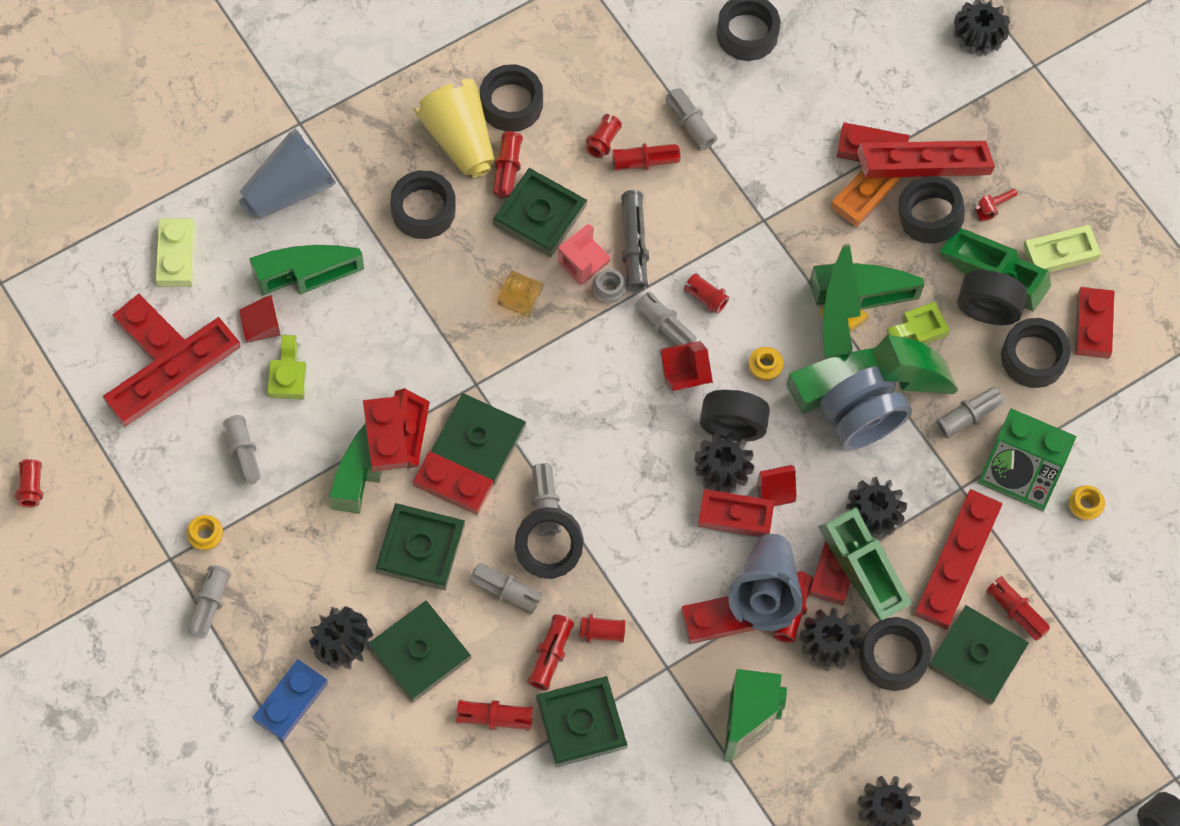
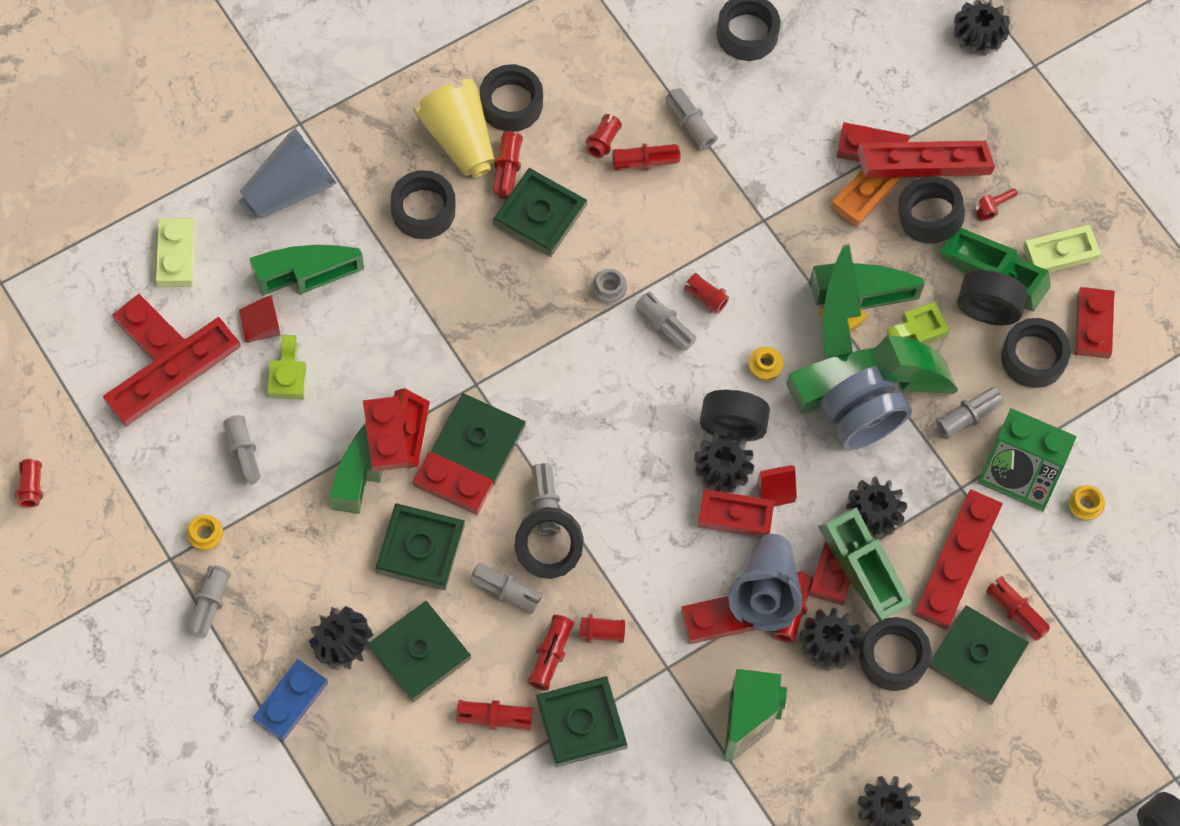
clear yellow tile [497,270,543,317] -> none
coral panel [558,223,610,285] -> none
dark grey pin [621,190,649,292] -> none
red panel [660,341,713,391] -> none

